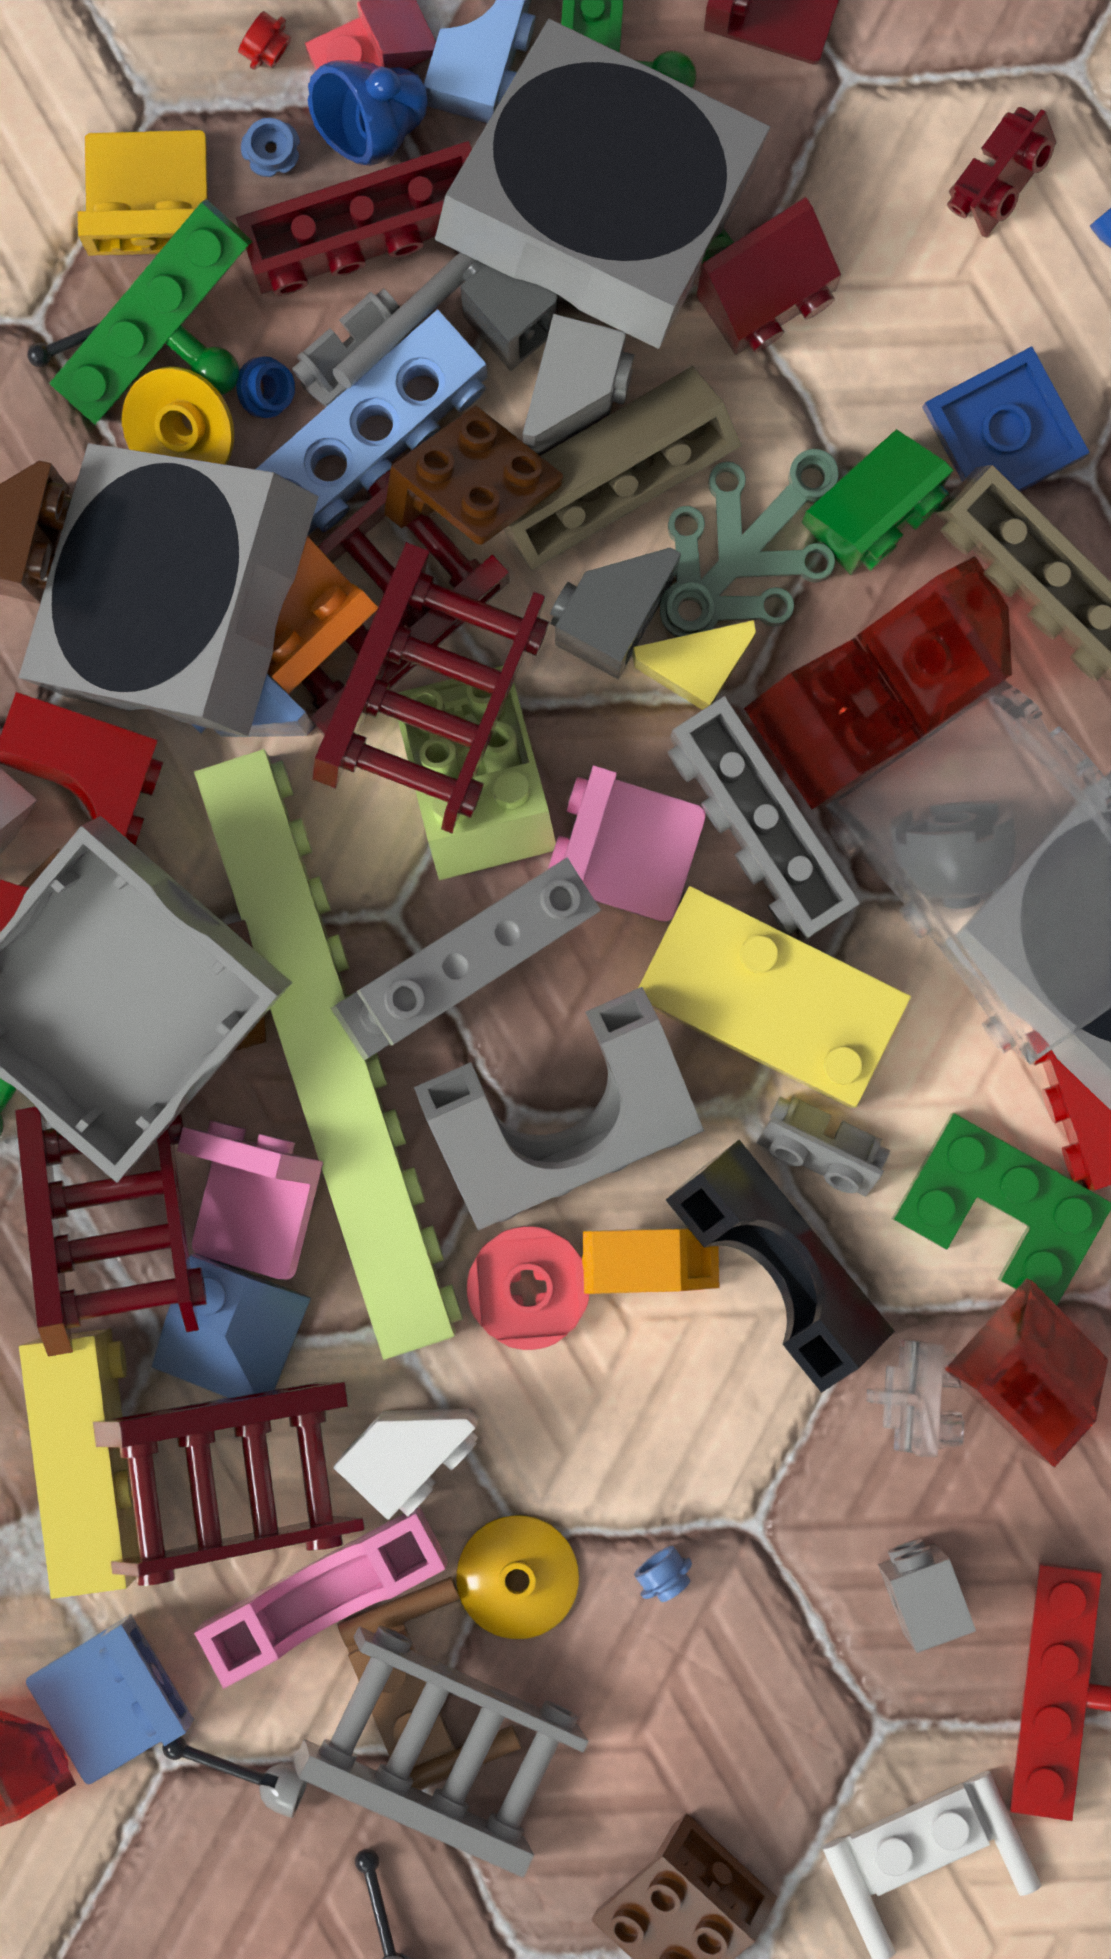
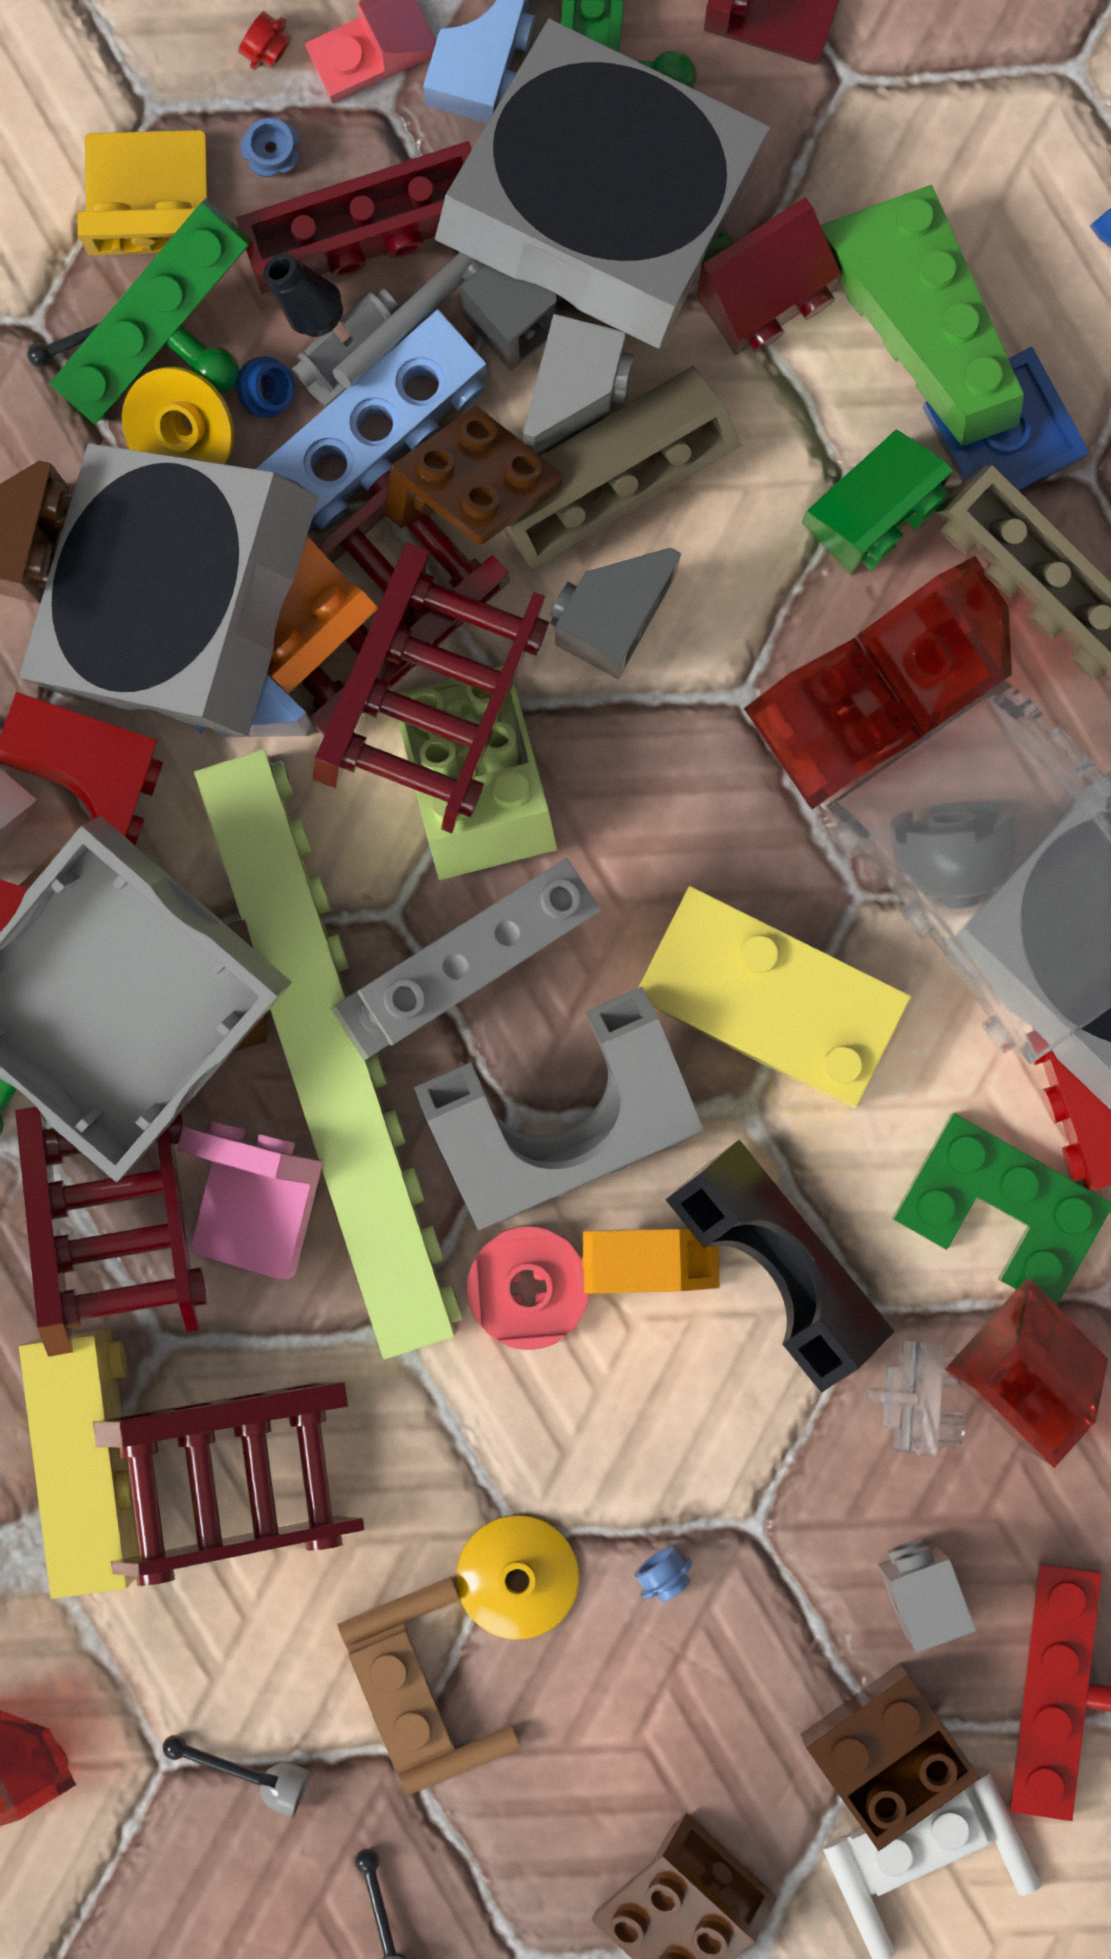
medium blue bracket [26,1614,194,1784] -> none
medium blue slope [152,1253,311,1398] -> none
bright pink arch [194,1506,448,1689] -> none
light grey fence [293,1626,589,1878] -> none
blue piece [307,60,428,166] -> none
white slope [333,1408,478,1520] -> none
bright pink bracket [548,765,705,922] -> none
light yellow slope [632,620,756,710] -> none
sand green plant [660,449,839,637] -> none
light grey brick [668,696,860,942] -> none
light grey hinge [756,1096,890,1197] -> none
dark red hinge [947,107,1057,238] -> none
none -> black cone [263,253,343,337]
none -> reddish brown slope [800,1663,980,1851]
none -> bright green wedge [821,184,1024,446]

